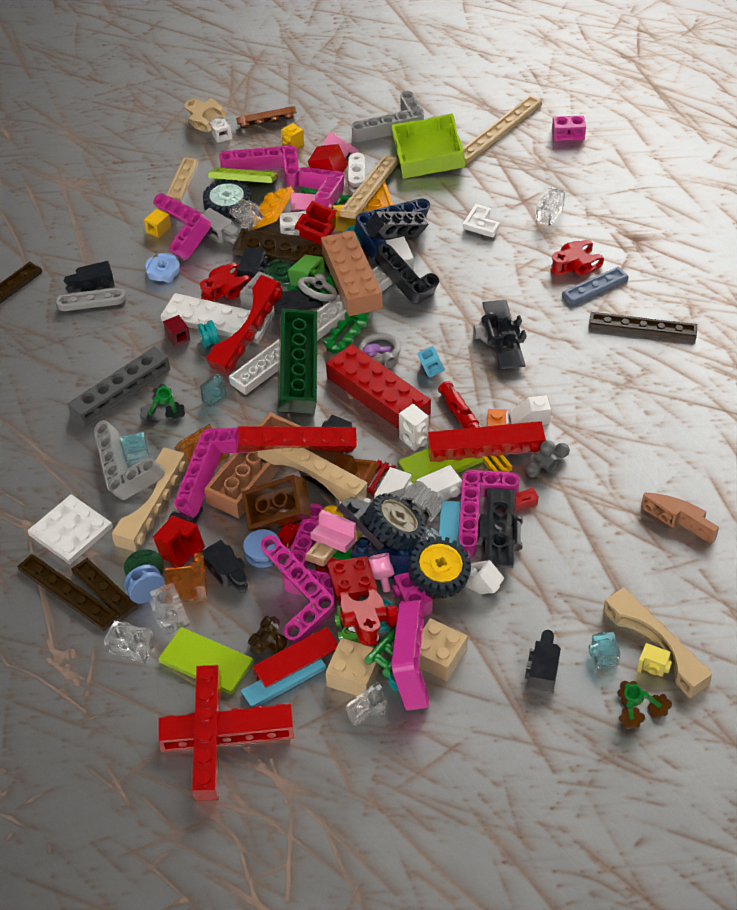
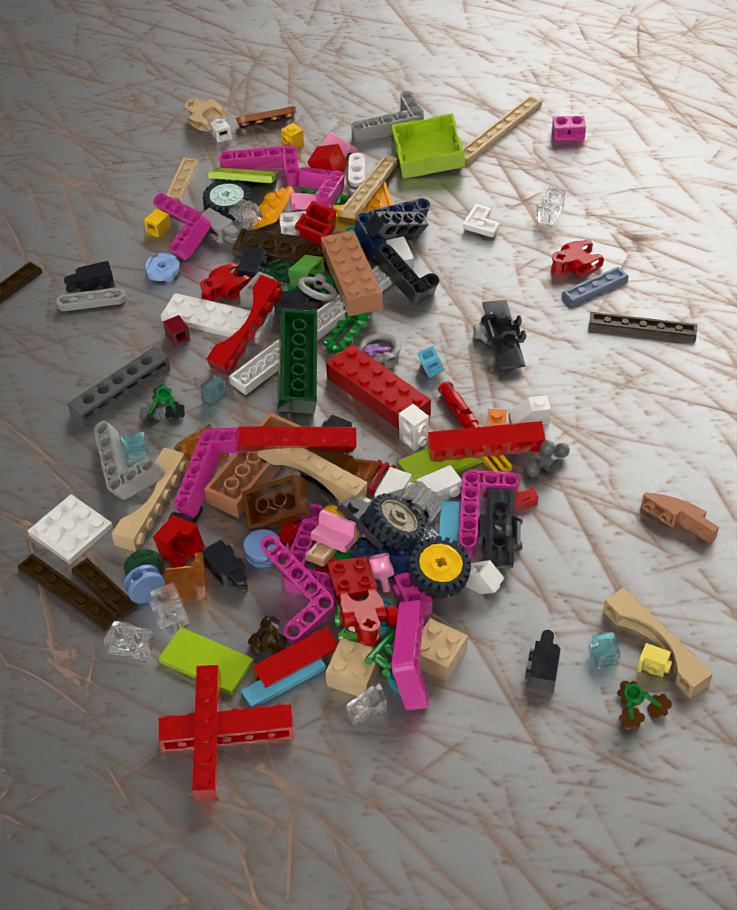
teal wheel [198,320,219,348] -> none

